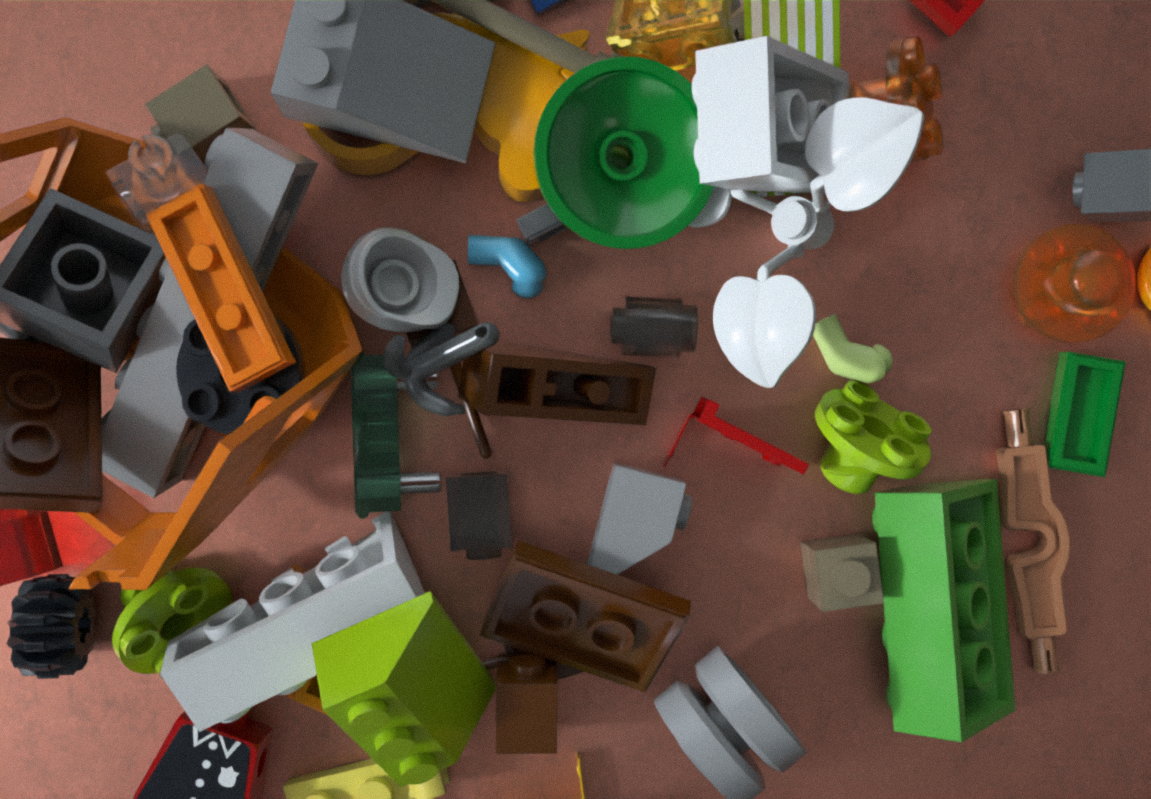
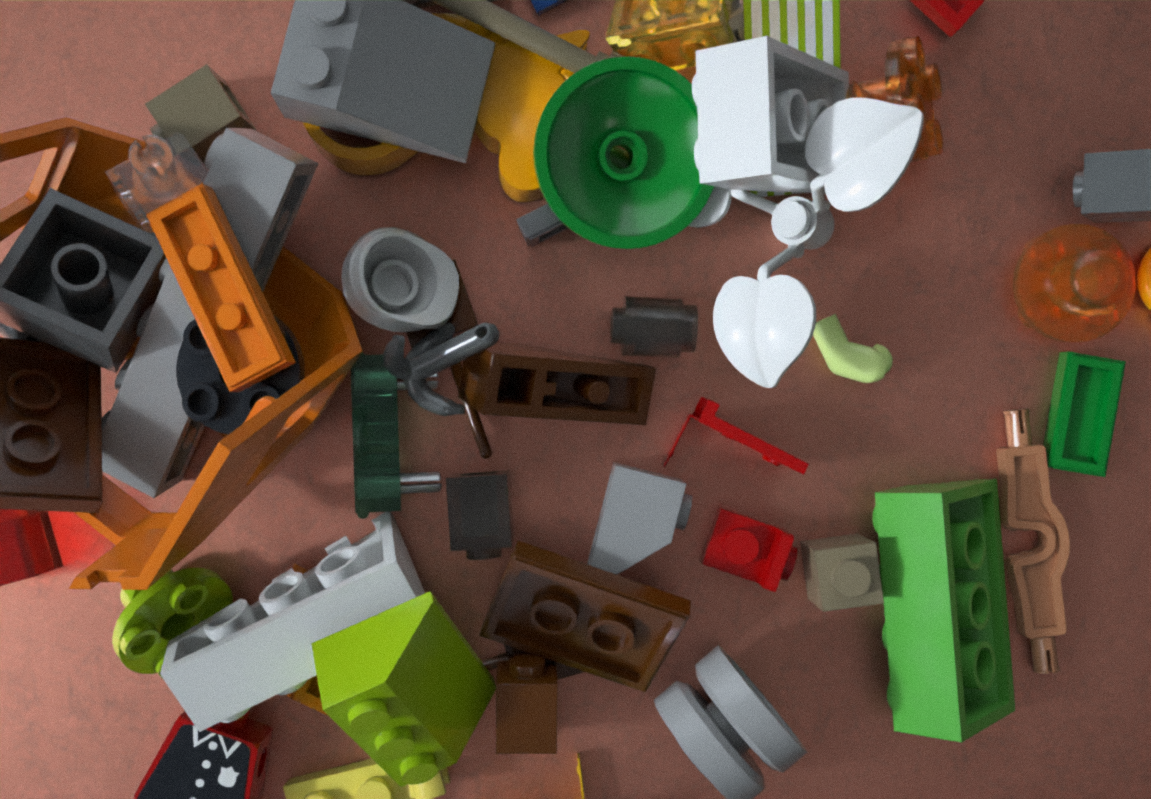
black gear [6,574,97,679] -> none
medium azure arm [468,235,547,298] -> none
lime plate [815,380,932,494] -> none
none -> red bracket [700,506,798,592]

